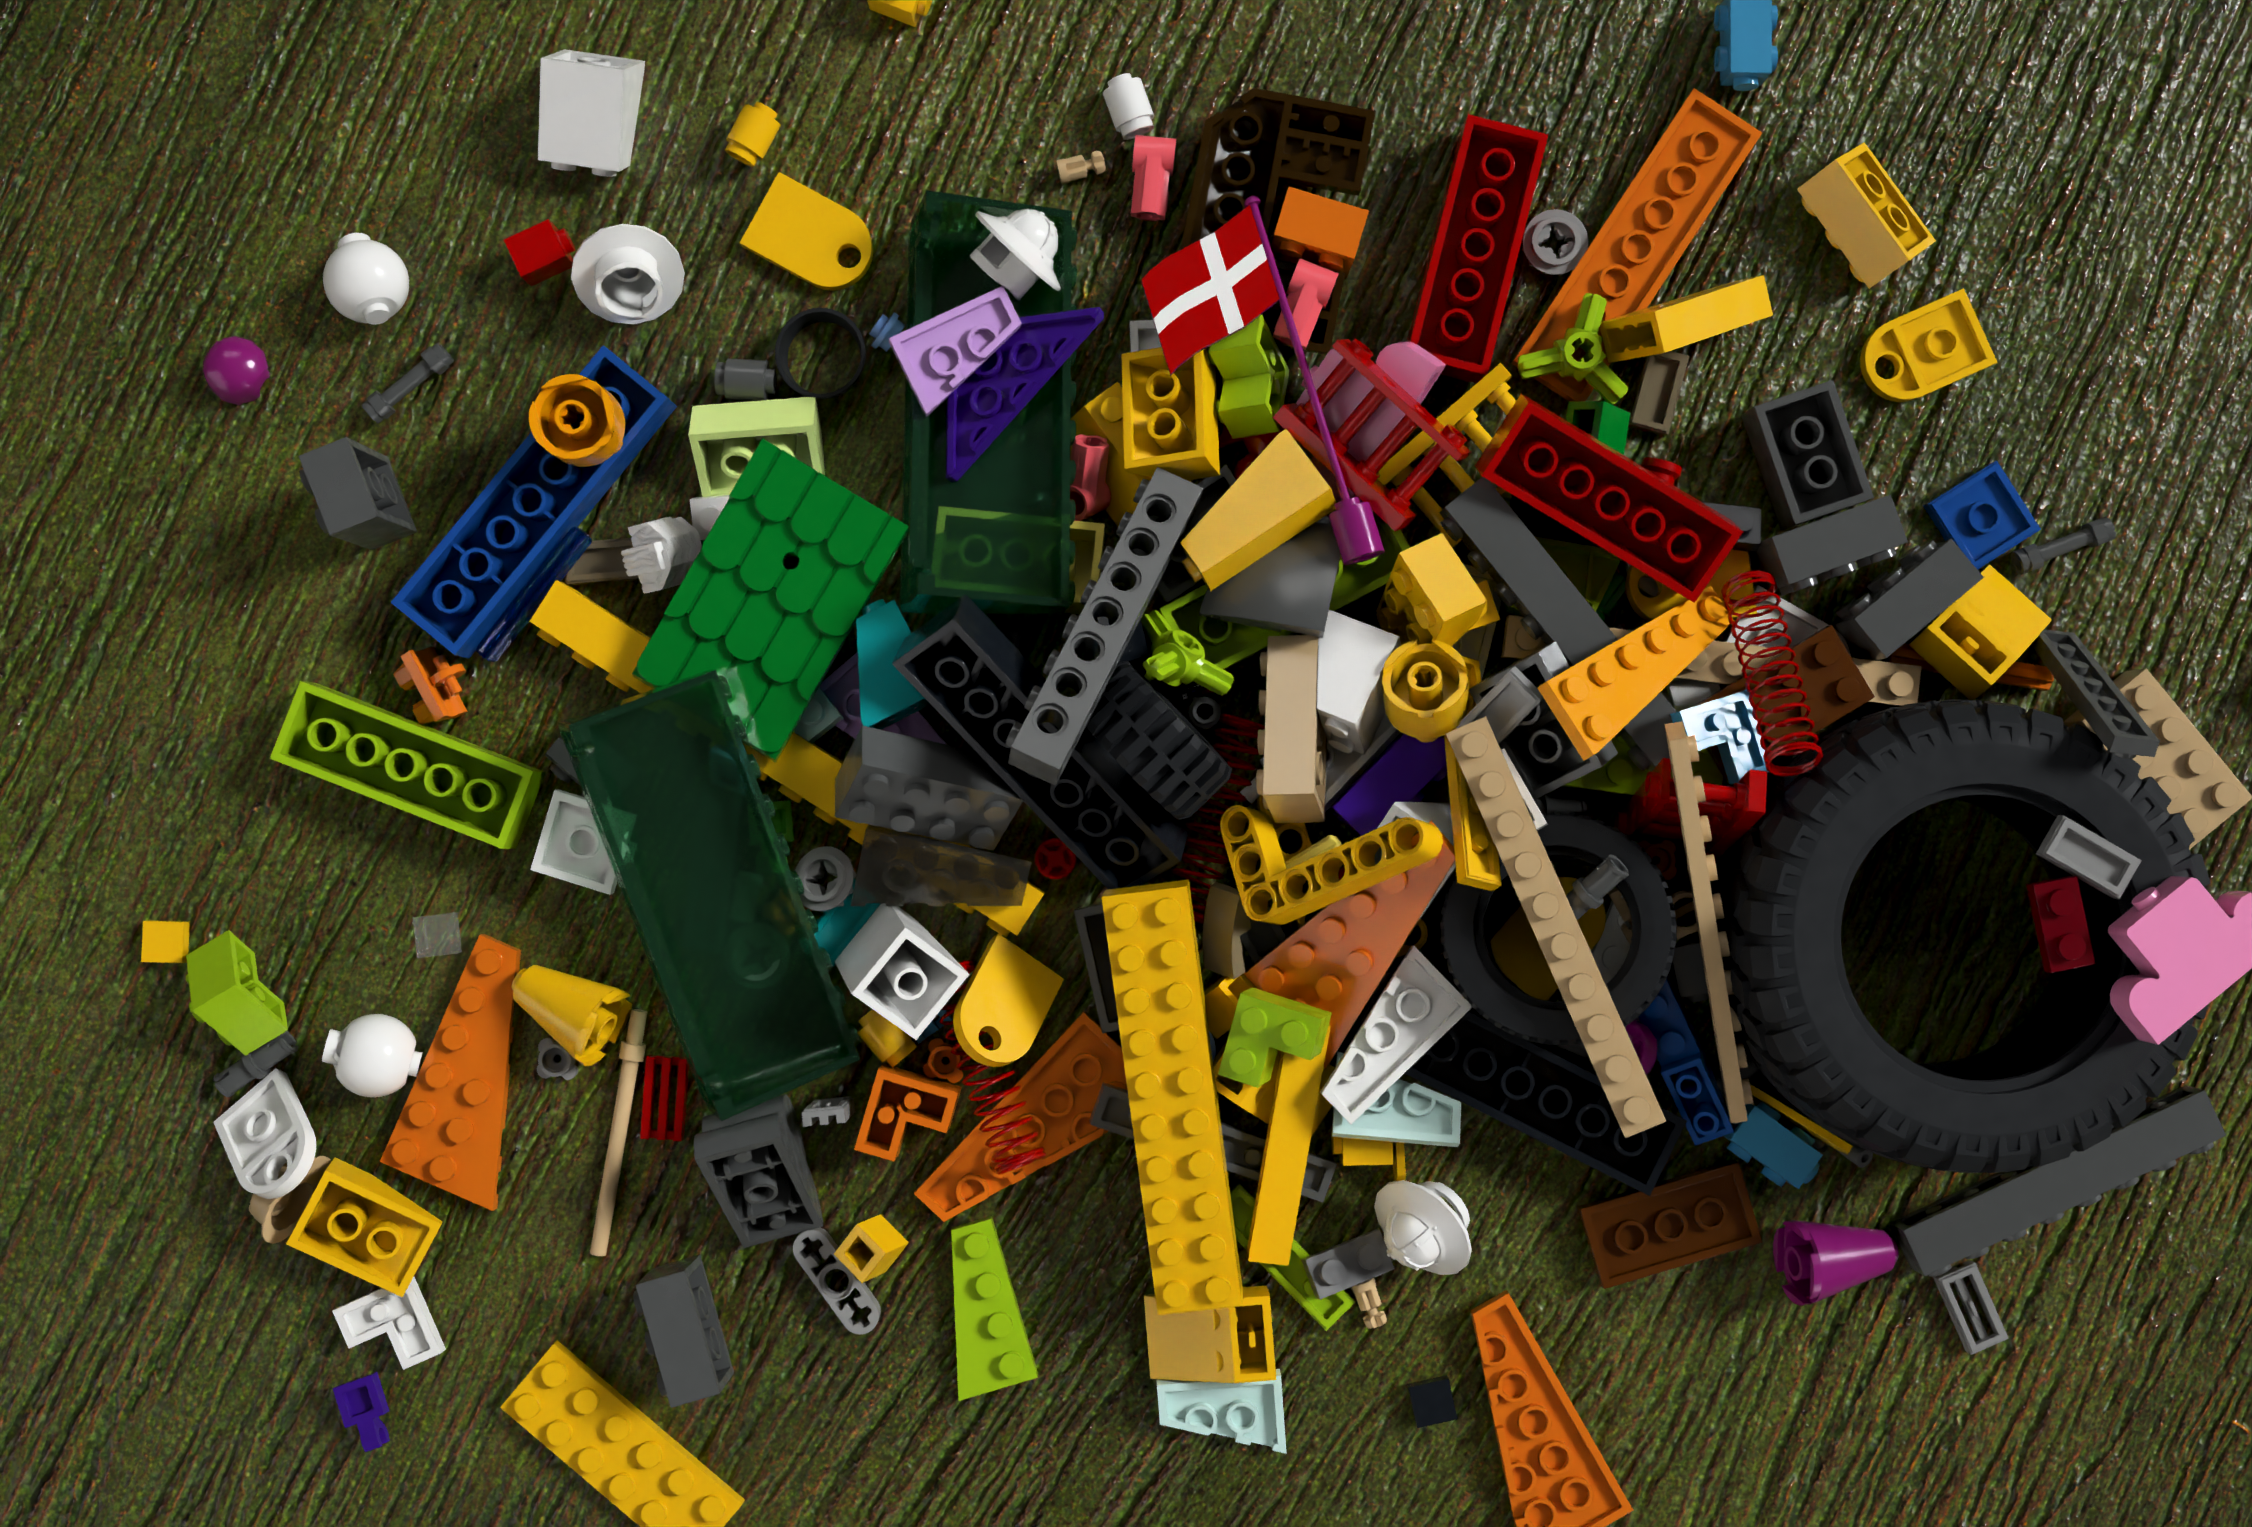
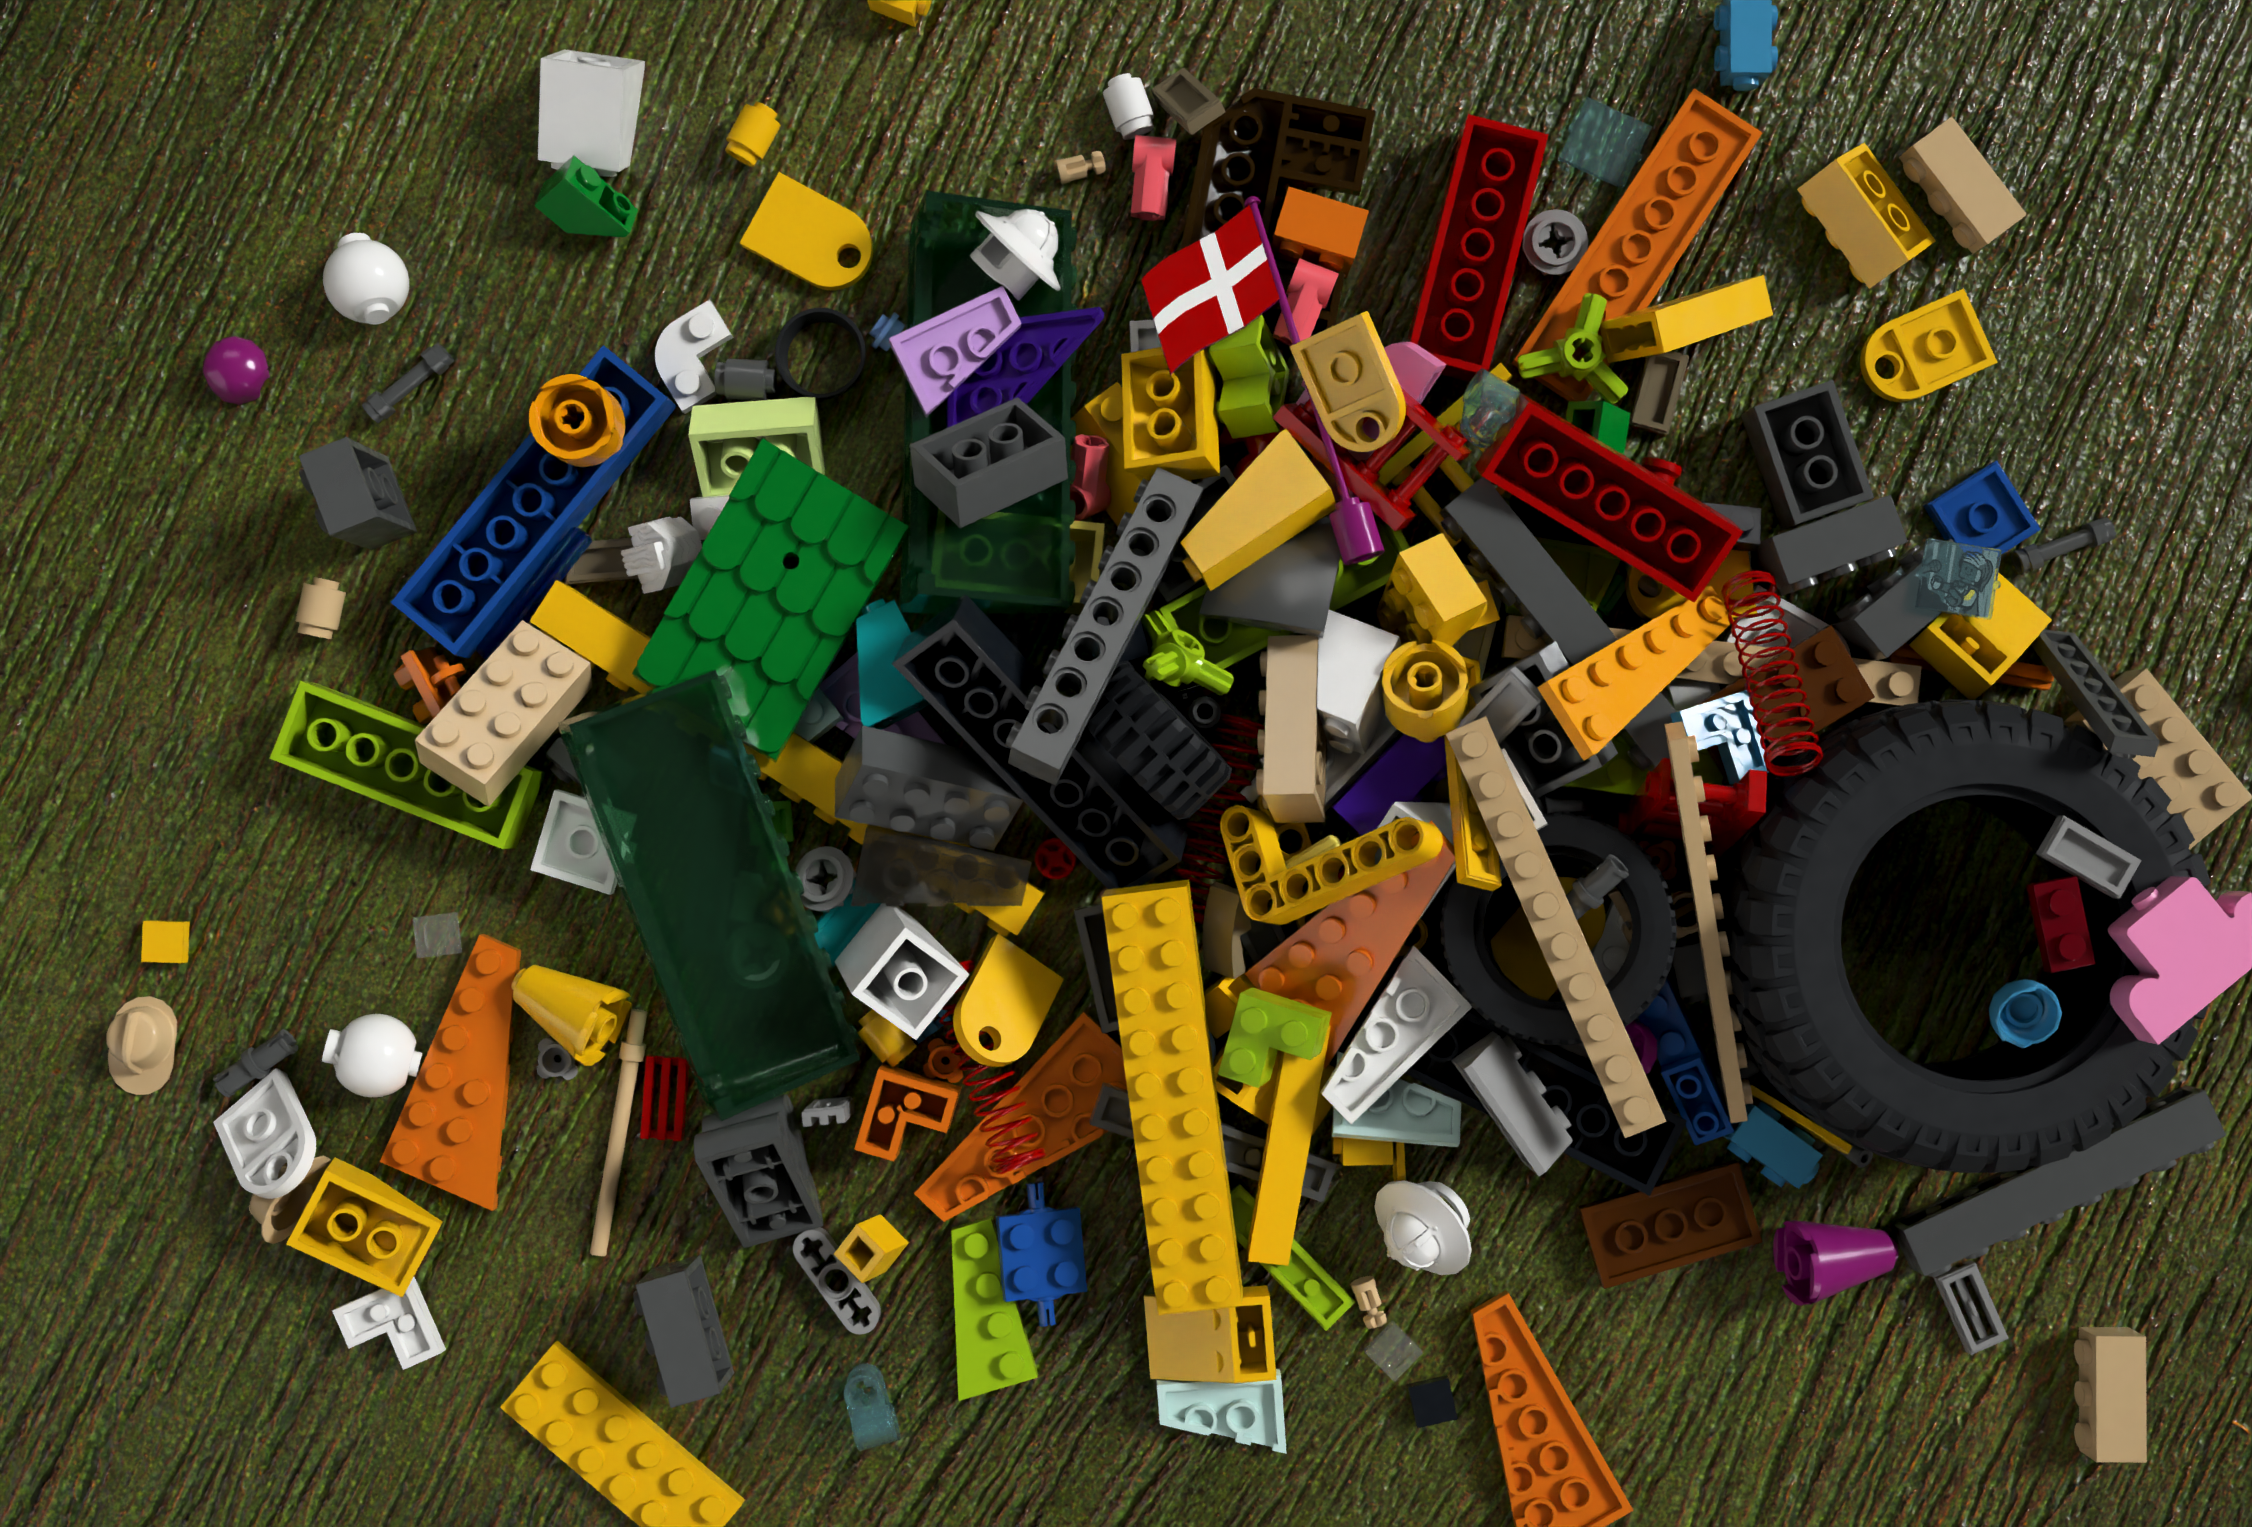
lime brick [186,930,288,1056] -> none
dark purple plate [332,1372,390,1452] -> none
red brick [504,219,575,286] -> none
white helmet [571,224,685,325] -> none
flat silver plate [1301,1230,1394,1300] -> none
none -> tan piece [106,996,177,1095]
none -> tan brick [295,577,346,639]
none -> tan brick [415,620,593,807]
none -> green slope [534,155,638,237]
none -> white plate [655,299,734,414]
none -> clear light blue piece [844,1363,900,1451]
none -> dark grey brick [910,397,1068,528]
none -> blue plate [996,1182,1087,1327]
none -> dark tan tile [1151,68,1226,135]
none -> yellow tile [1289,311,1406,452]
none -> clear tile [1364,1320,1424,1382]
none -> light grey slope [1451,1031,1573,1177]
none -> clear light blue piece [1460,369,1520,448]
none -> clear light blue piece [1558,97,1652,189]
none -> tan brick [1899,116,2027,254]
none -> clear light blue piece [1915,538,2002,620]
none -> dark azure hair [1988,979,2062,1048]
none -> tan brick [2074,1327,2147,1463]

